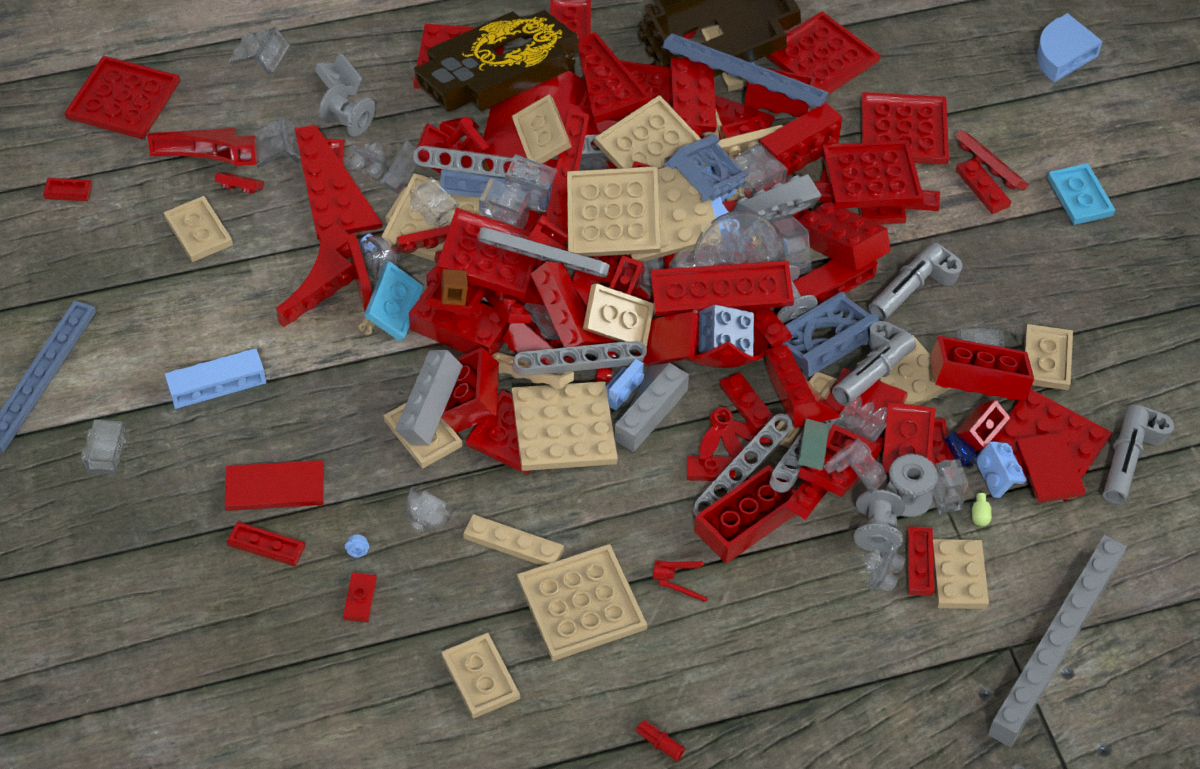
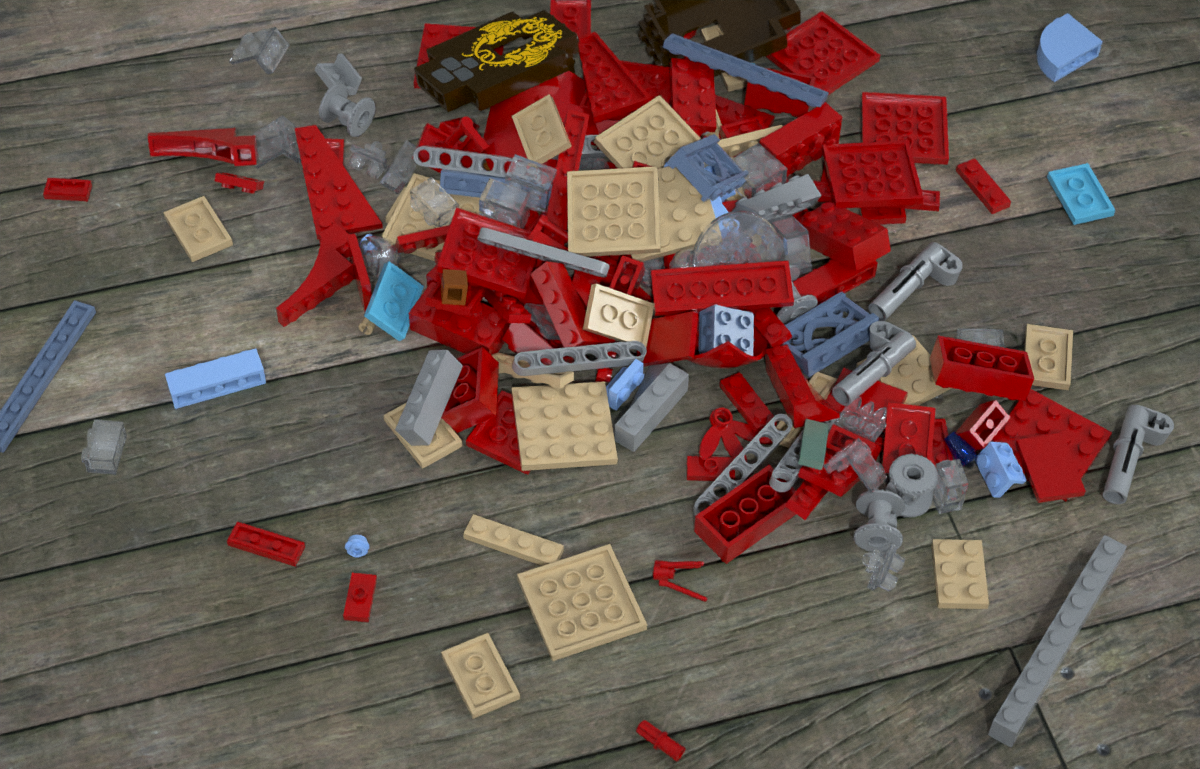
red plate [65,55,180,140] -> none
red tile [225,460,324,511] -> none
clear cylinder [404,486,454,532] -> none
red plate [907,526,934,596] -> none
red plate [955,130,1029,191] -> none
yellowish green cylinder [972,493,992,527] -> none

